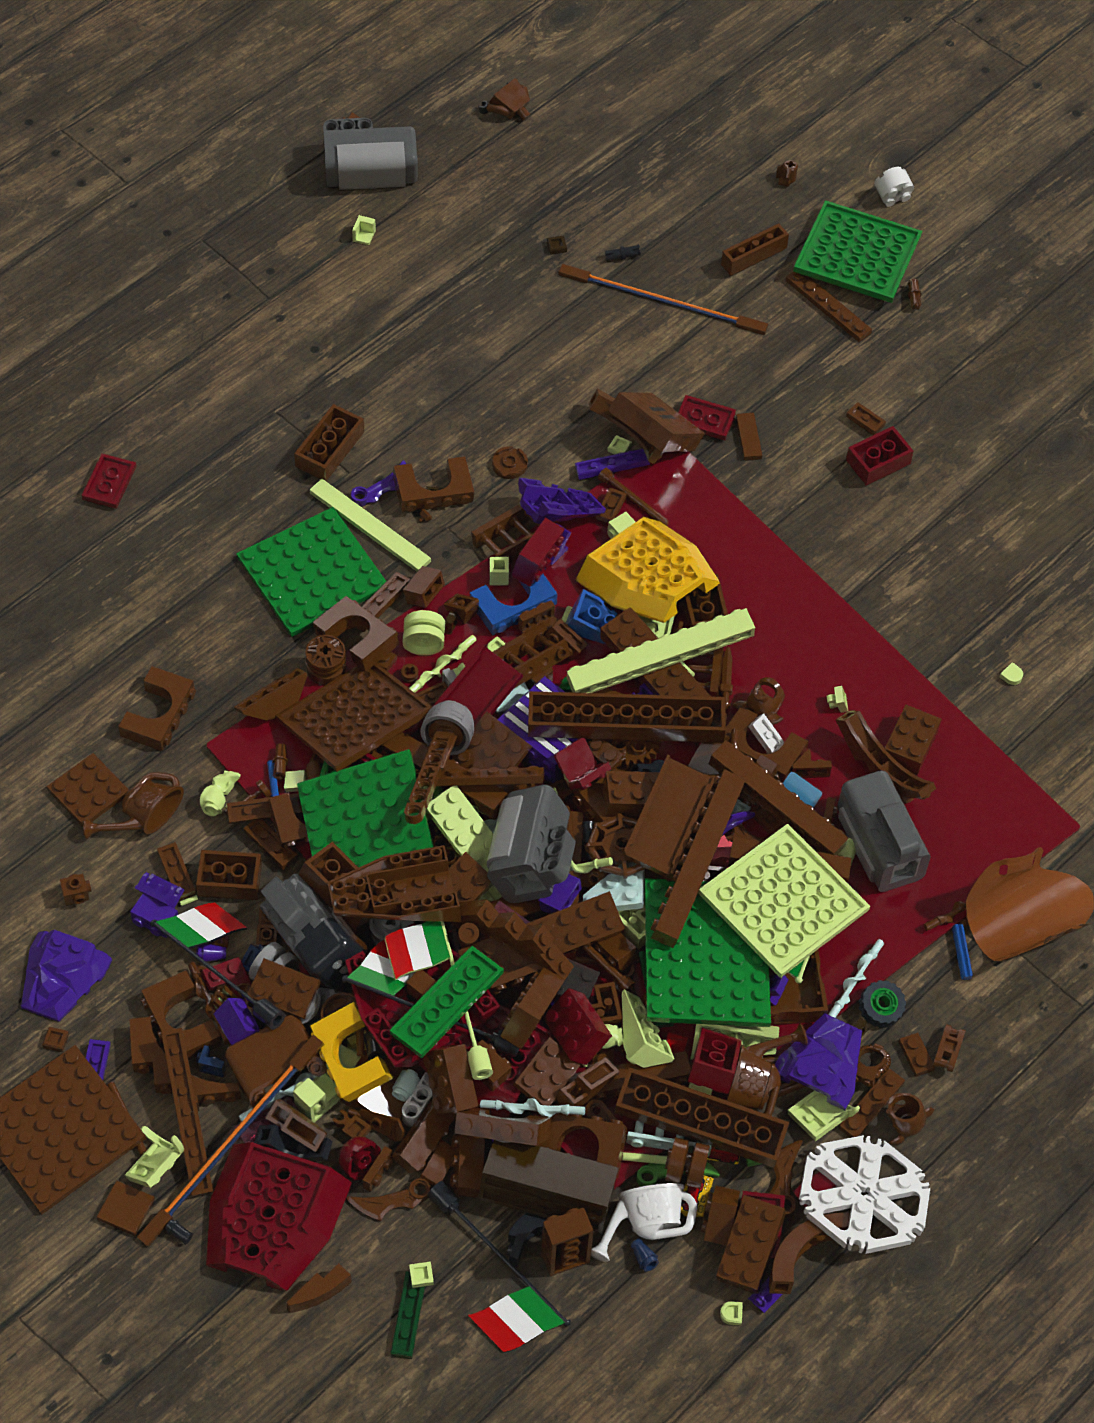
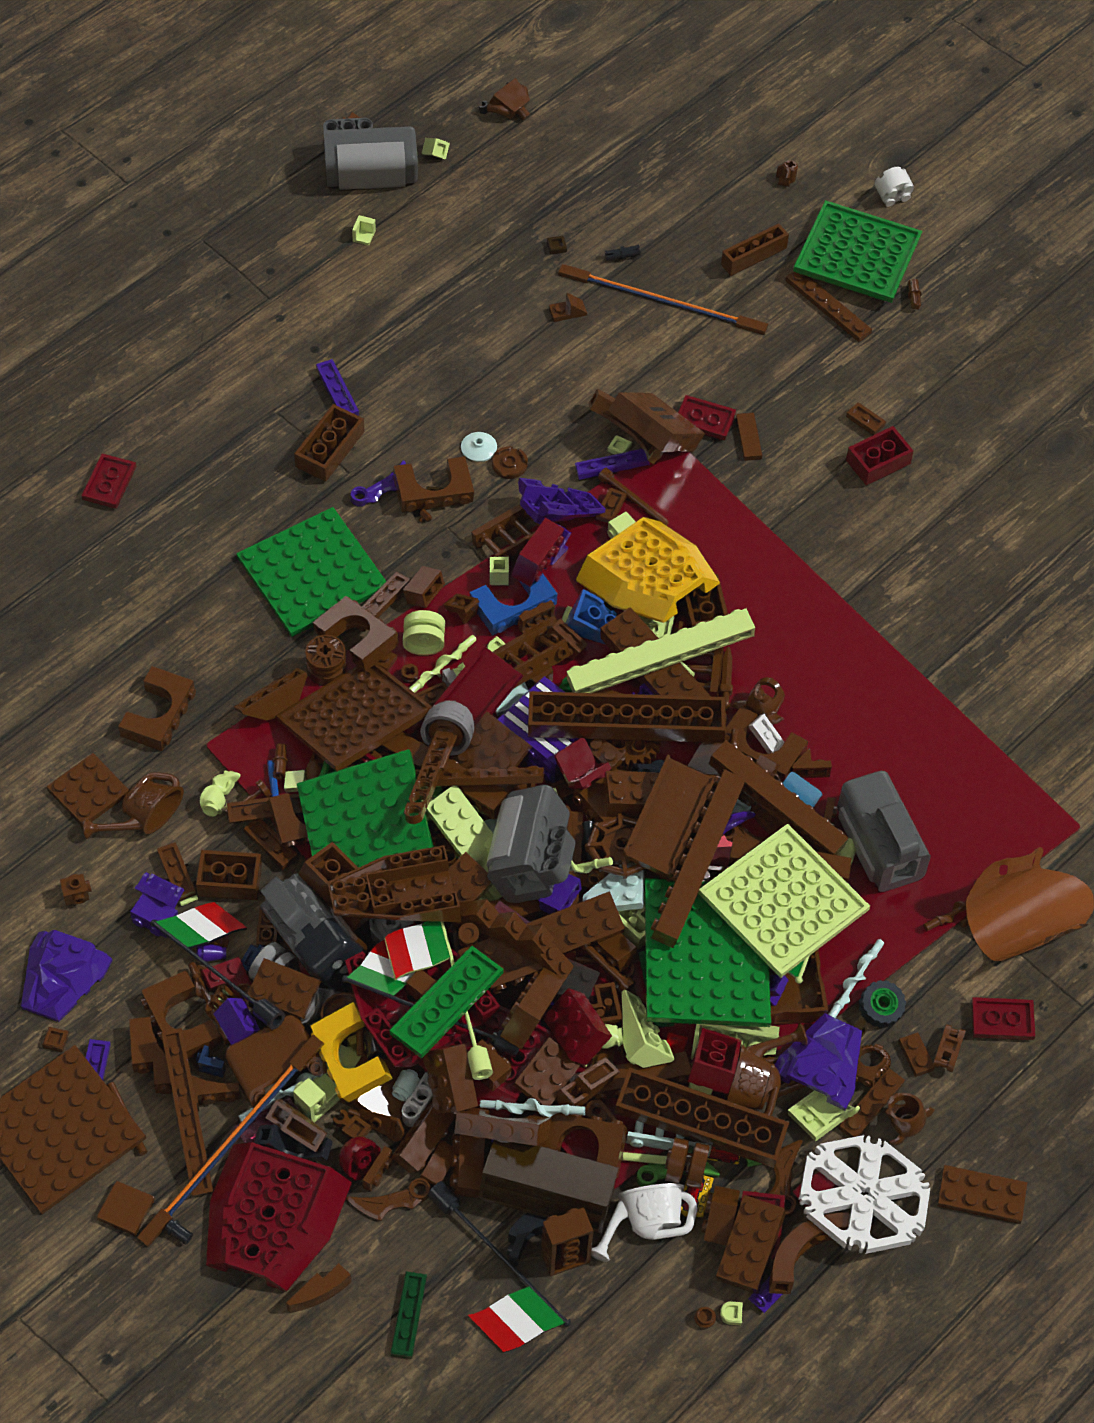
yellowish green piece [125,1126,184,1188] -> none
yellowish green tile [310,479,431,572] -> none
yellowish green tile [409,1262,434,1288] -> none
dark brown tile [445,611,459,635] -> none
dark blue cone [631,1239,659,1272] -> none
yellowish green tile [826,686,848,713] -> none
reddish brown arch [836,710,936,804] -> none
reddish brown brick [885,705,941,775] -> none
blue axle [952,924,973,980] -> none
yellowish green tile [1000,662,1023,685] -> none
none -> dark purple plate [316,359,359,416]
none -> yellowish green panel [422,138,450,159]
none -> light aqua dish [461,432,497,462]
none -> reddish brown slope [549,293,587,322]
none -> reddish brown plate [694,1307,716,1329]
none -> reddish brown plate [937,1165,1028,1224]
none -> dark red plate [971,997,1036,1040]

